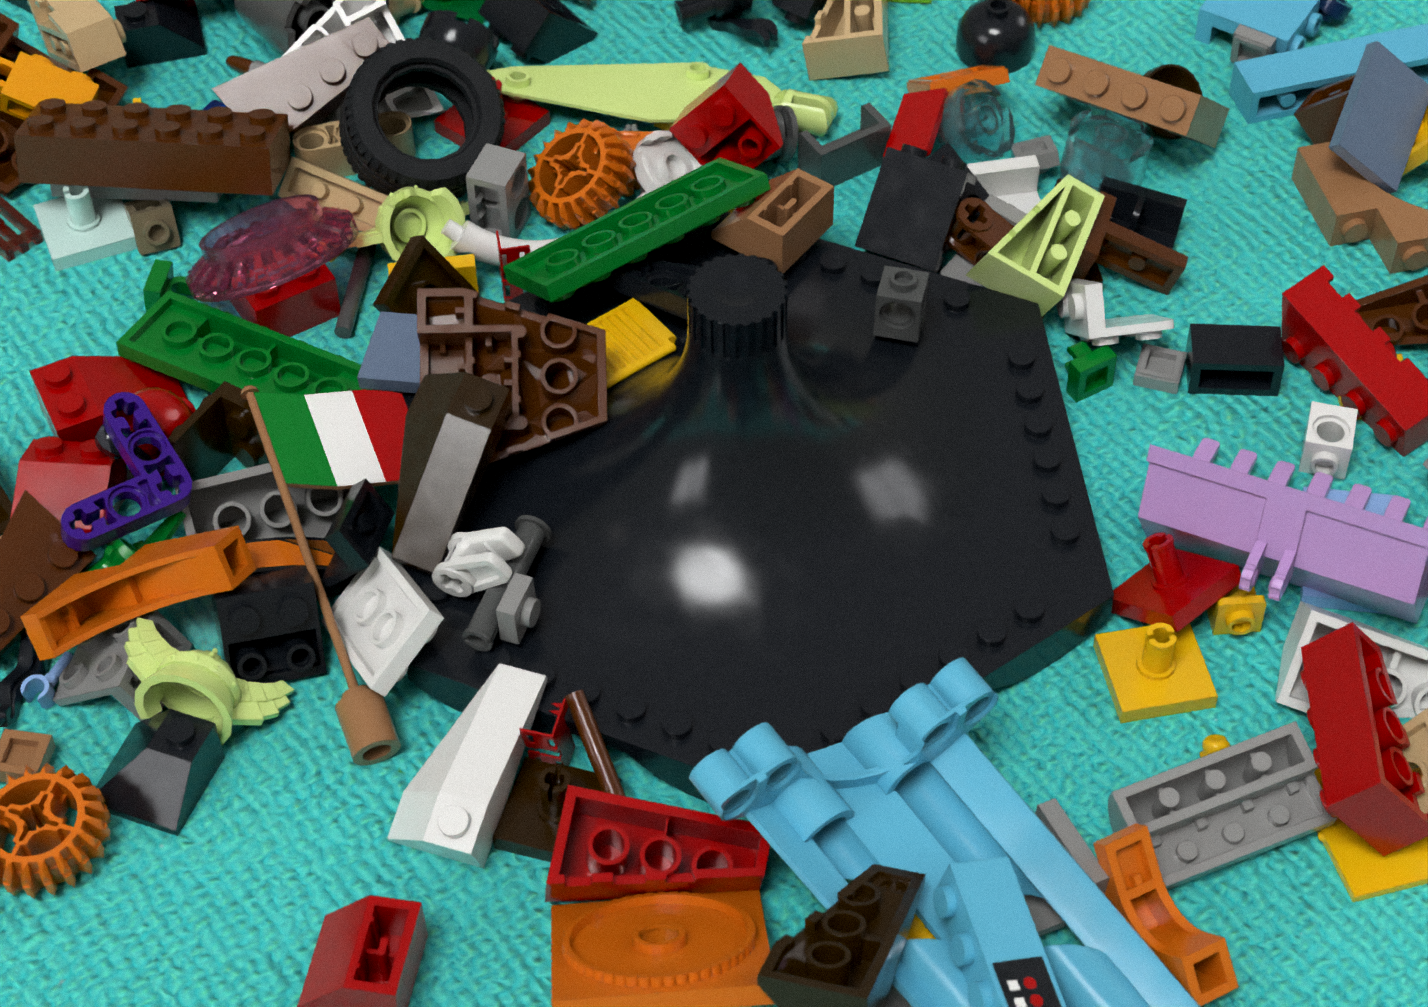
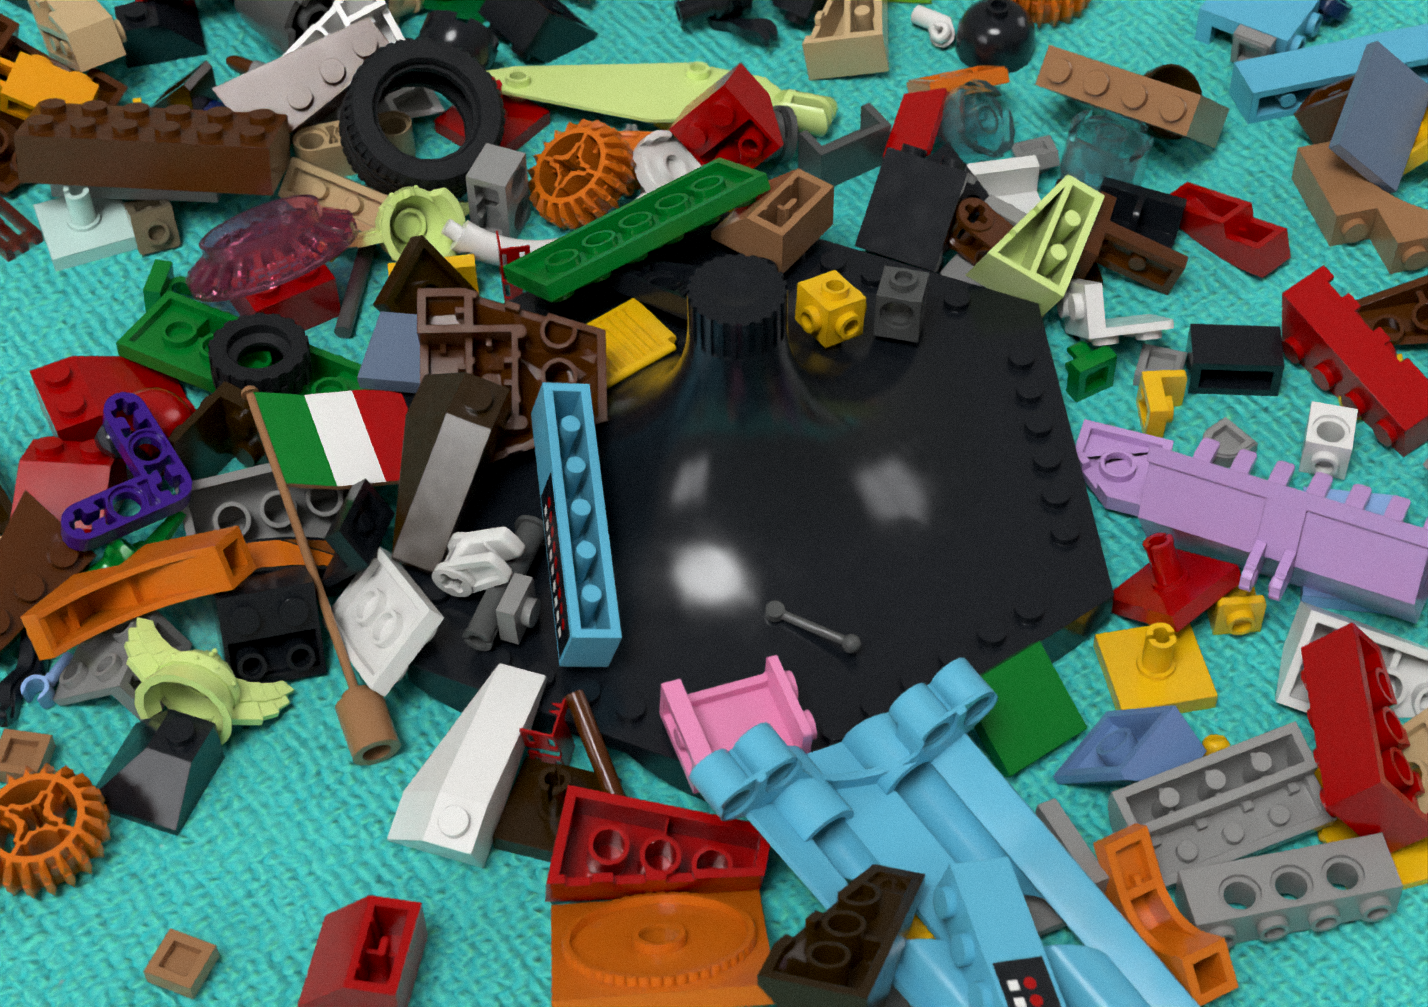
none -> medium nougat plate [144,928,220,1000]
none -> dark brown slope [151,60,220,110]
none -> black tyre [208,312,312,394]
none -> medium azure brick [531,382,622,667]
none -> bright pink panel [659,655,817,794]
none -> dark grey hinge [765,600,861,653]
none -> yellow brick [795,270,867,348]
none -> white arm [911,5,956,48]
none -> green tile [974,641,1087,778]
none -> medium blue slope [1053,705,1207,786]
none -> lavender plate [1075,419,1174,516]
none -> yellow bracket [1136,370,1187,438]
none -> red slope [1170,182,1291,278]
none -> light grey brick [1174,833,1403,949]
none -> light grey tile [1202,417,1258,468]

